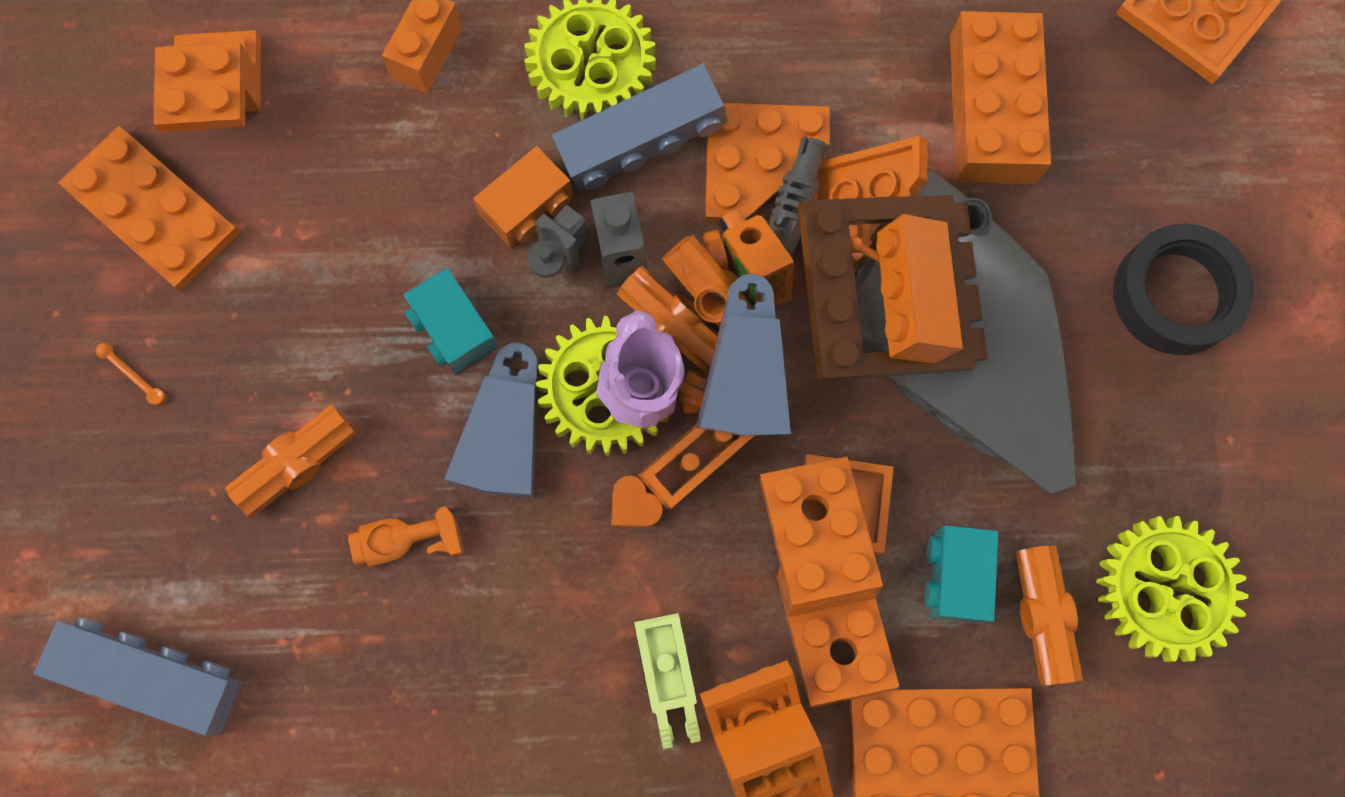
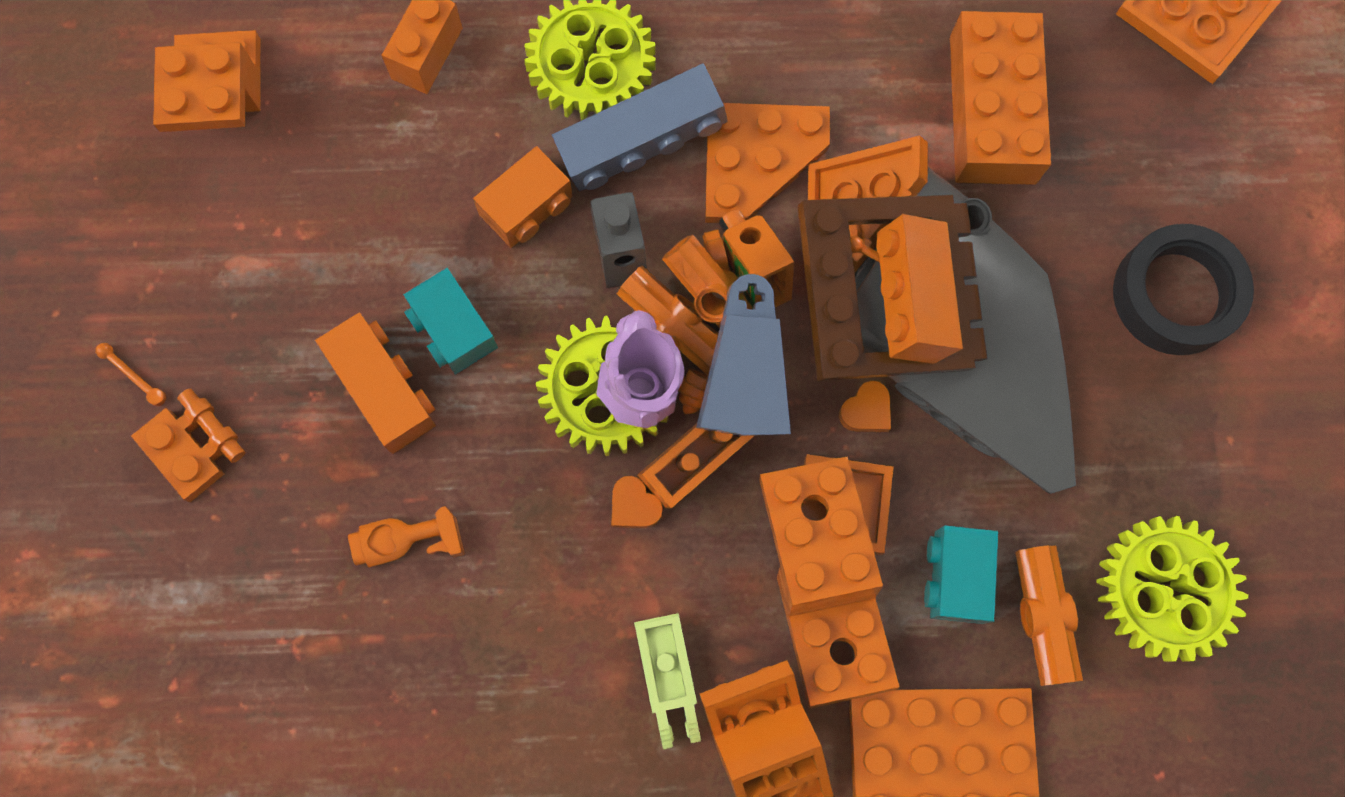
sand blue brick [33,616,242,736] -> none
orange plate [58,126,240,293] -> none
orange piece [225,404,357,519] -> none
sand blue piece [444,343,539,498] -> none
dark grey hips [527,205,589,278] -> none
dark grey hinge [769,136,827,254] -> none
none -> orange plate [131,388,246,503]
none -> orange brick [315,312,436,454]
none -> orange tile [839,381,891,432]

